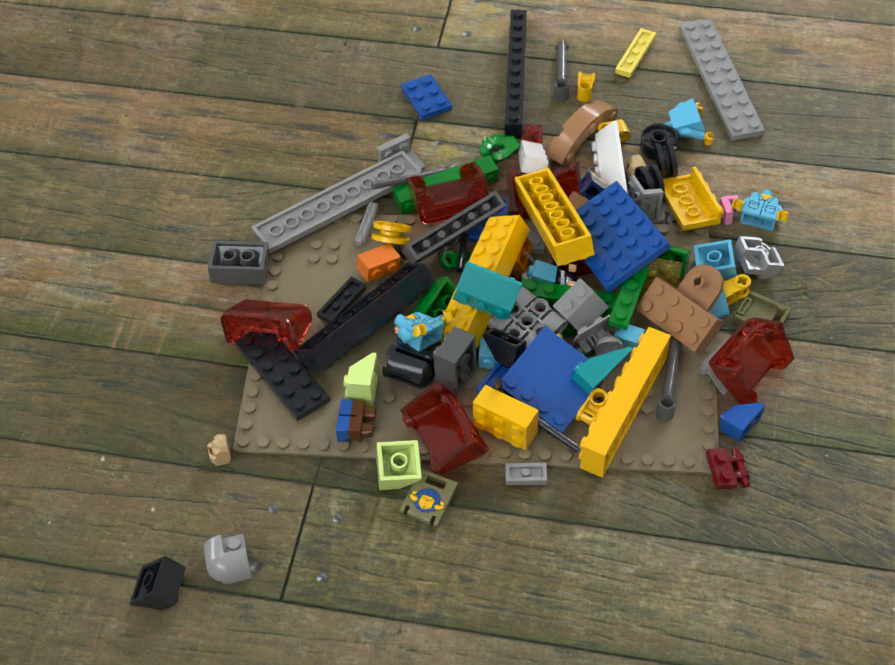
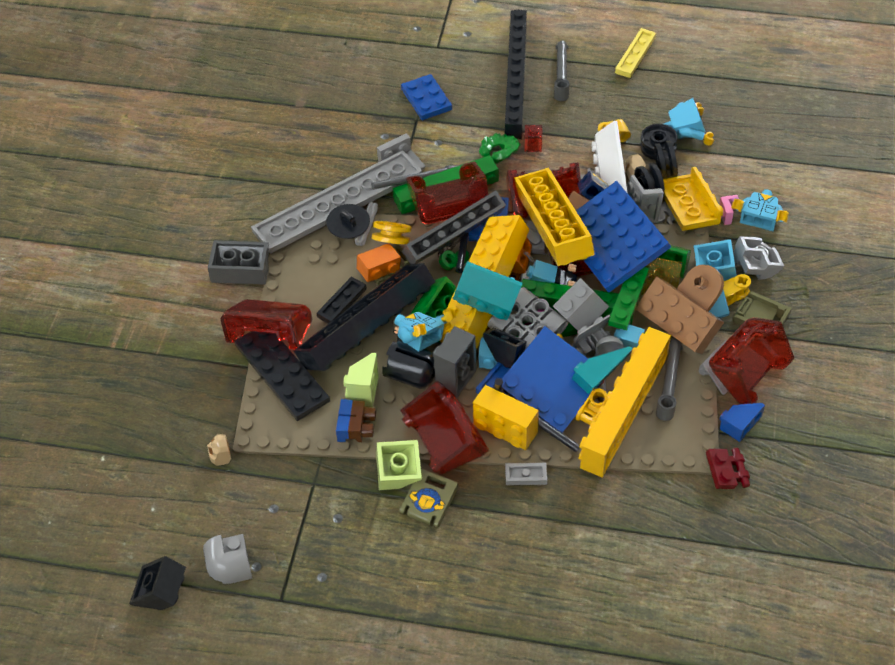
white brick [518,140,548,173] -> none
medium nougat brick [545,100,619,166] -> none
yellow piece [577,72,595,102] -> none
light grey plate [679,19,765,141] -> none
none -> black shield [326,204,370,239]

